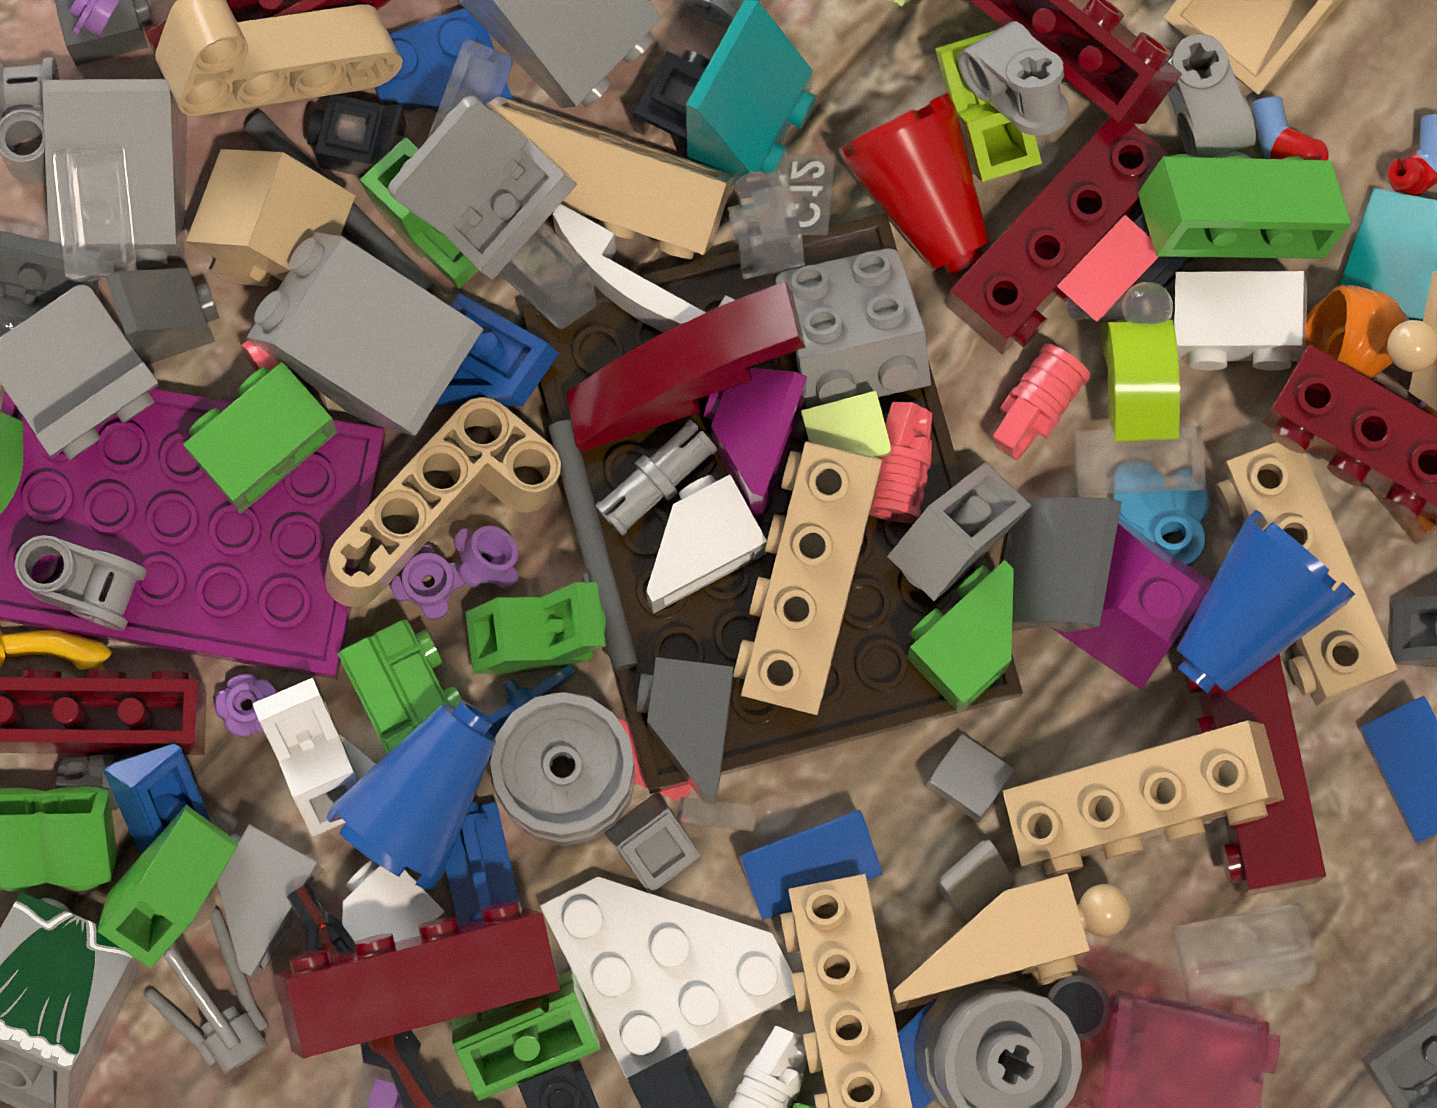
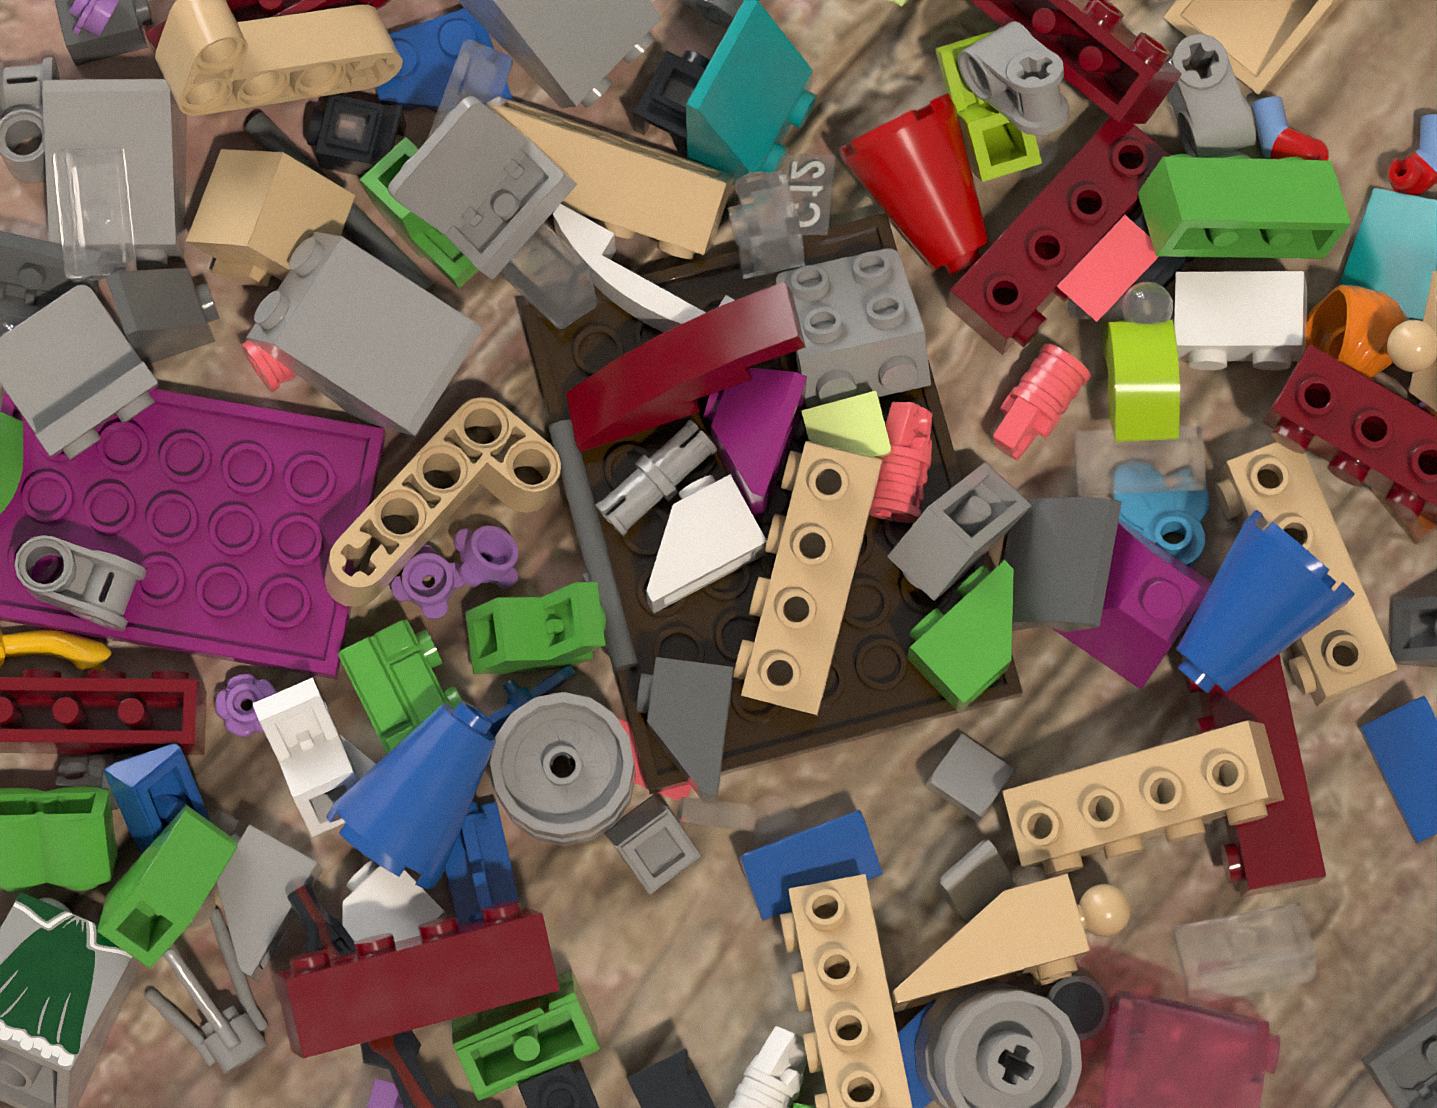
bright green brick [183,362,338,514] -> none
blue wing [435,293,559,406] -> none
white plate [540,877,795,1081] -> none

